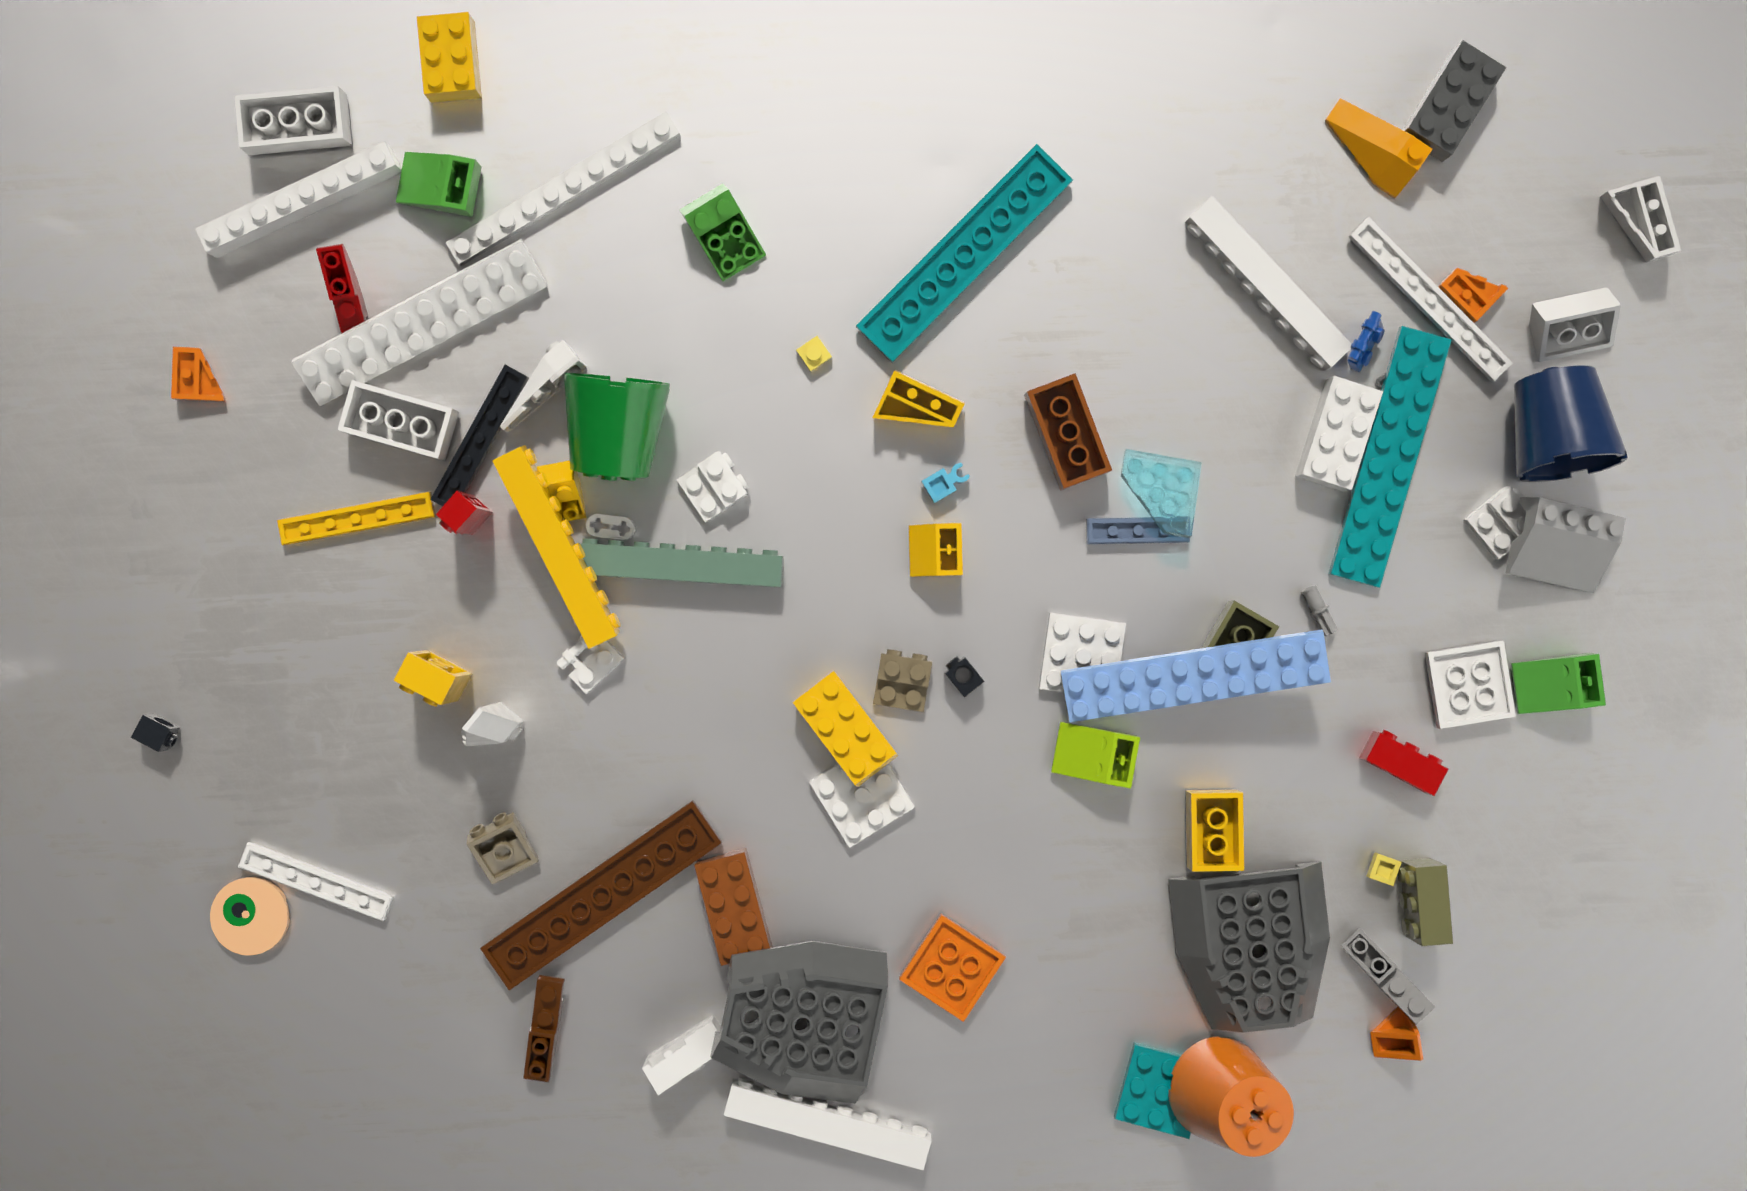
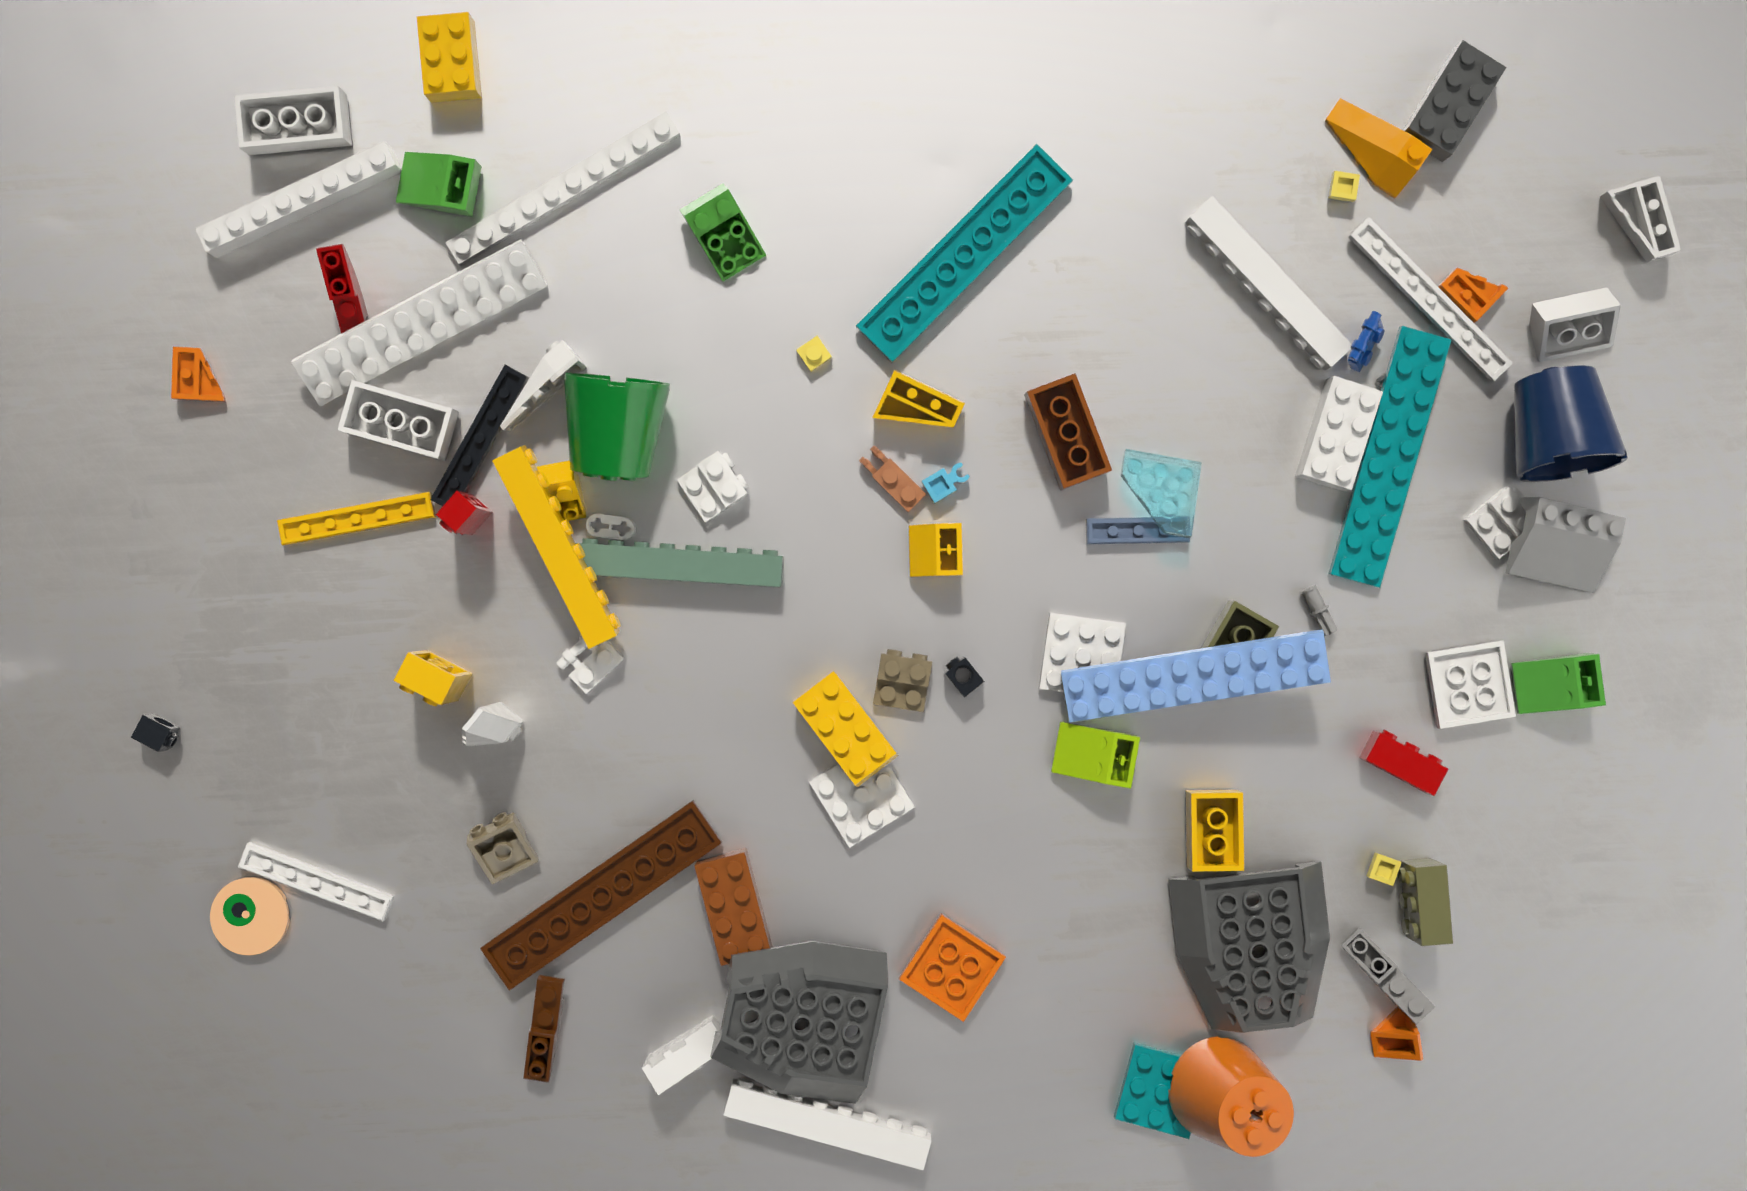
none -> nougat hinge [859,445,926,512]
none -> light yellow plate [1328,171,1360,202]

